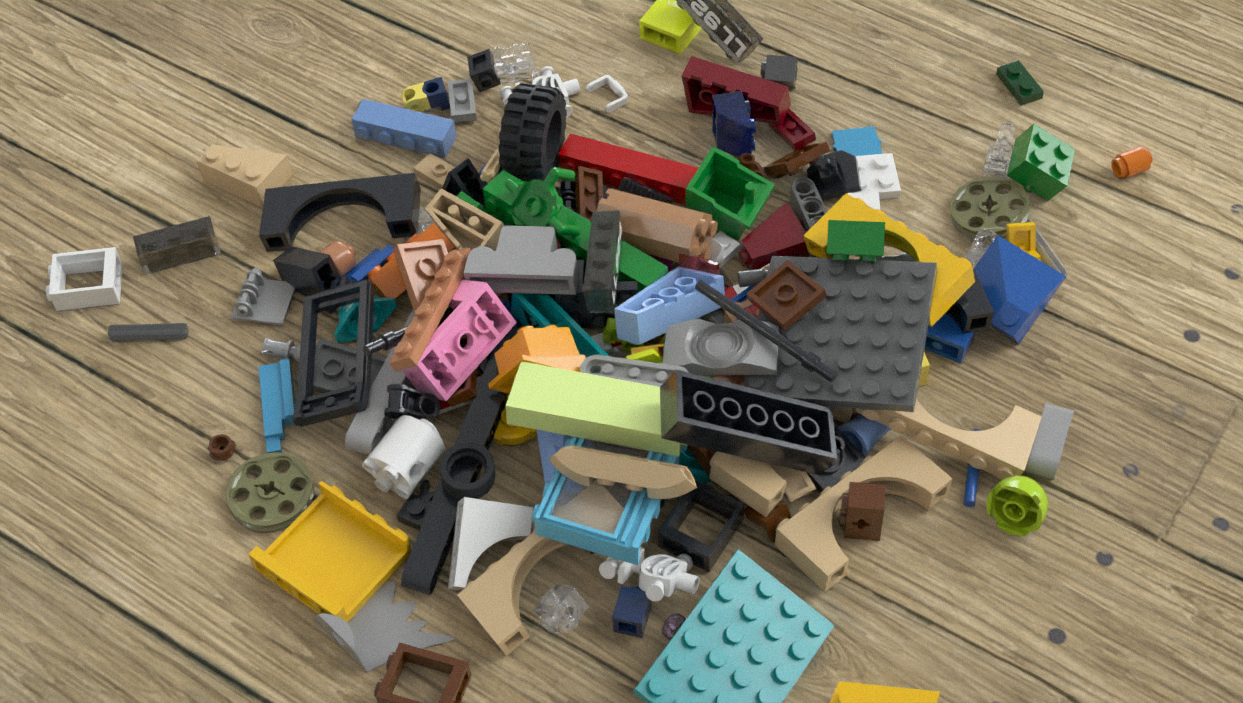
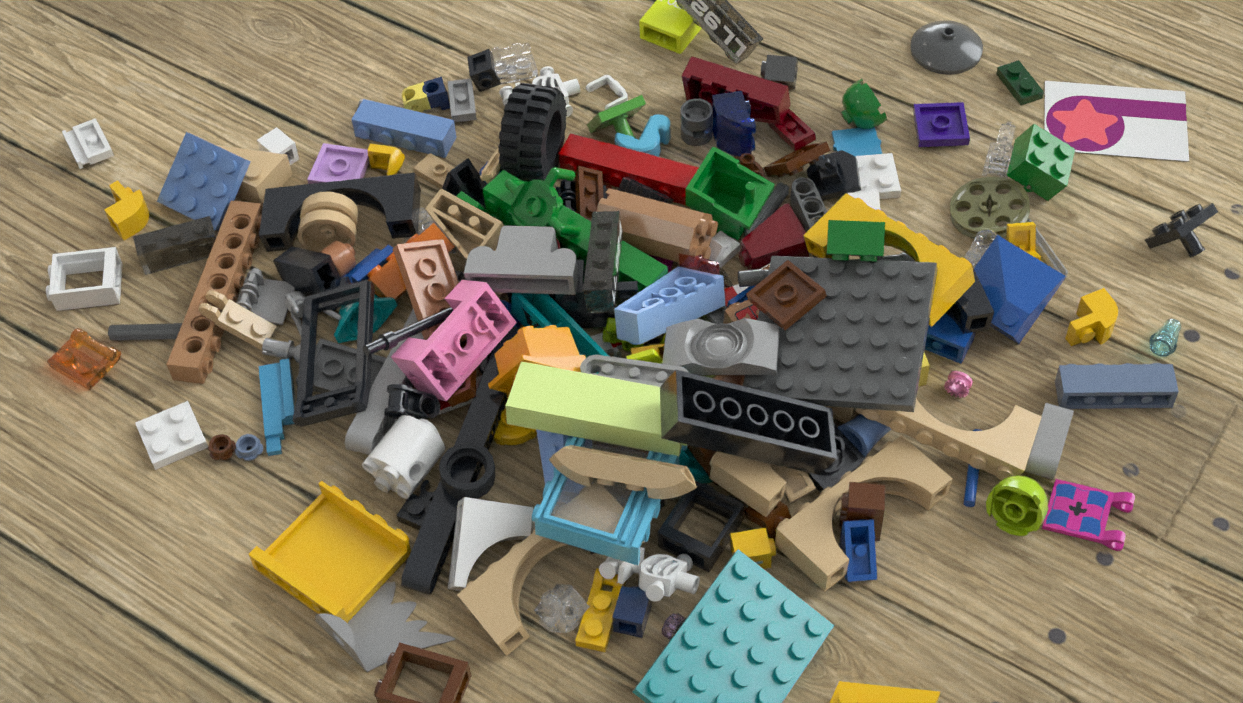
olive wedge [226,452,314,532] -> none
nougat plate [389,247,472,372] -> none
black bar [695,280,838,383] -> none
orange brick [1111,146,1153,178] -> none
none -> clear orange plate [47,328,121,390]
none -> white plate [62,118,114,169]
none -> yellow brick [104,180,149,241]
none -> white plate [135,401,208,470]
none -> medium blue plate [157,132,251,231]
none -> medium nougat brick [166,200,262,384]
none -> tan hinge [198,290,276,350]
none -> sand blue plate [235,434,263,461]
none -> white brick [257,127,299,165]
none -> light grey plant [285,291,341,336]
none -> tan wheel [298,192,359,252]
none -> lavender plate [307,143,370,184]
none -> yellow plate [367,143,405,176]
none -> yellow plate [575,568,626,652]
none -> bright green tile [587,95,646,138]
none -> medium azure animal [615,114,671,157]
none -> dark grey wheel [680,99,713,146]
none -> yellow brick [730,528,776,569]
none -> dark grey axle [743,182,789,237]
none -> blue slope [839,519,877,582]
none -> green cylinder [841,78,887,129]
none -> dark grey dish [910,20,983,75]
none -> dark purple plate [913,102,970,147]
none -> bright pink bush [944,371,973,398]
none -> dark pink flag [1042,479,1135,551]
none -> sticker [1044,81,1189,162]
none -> sand blue brick [1055,363,1179,409]
none -> yellow brick [1065,288,1118,346]
none -> black plate [1145,203,1218,258]
none -> clear light blue cone [1149,319,1181,357]

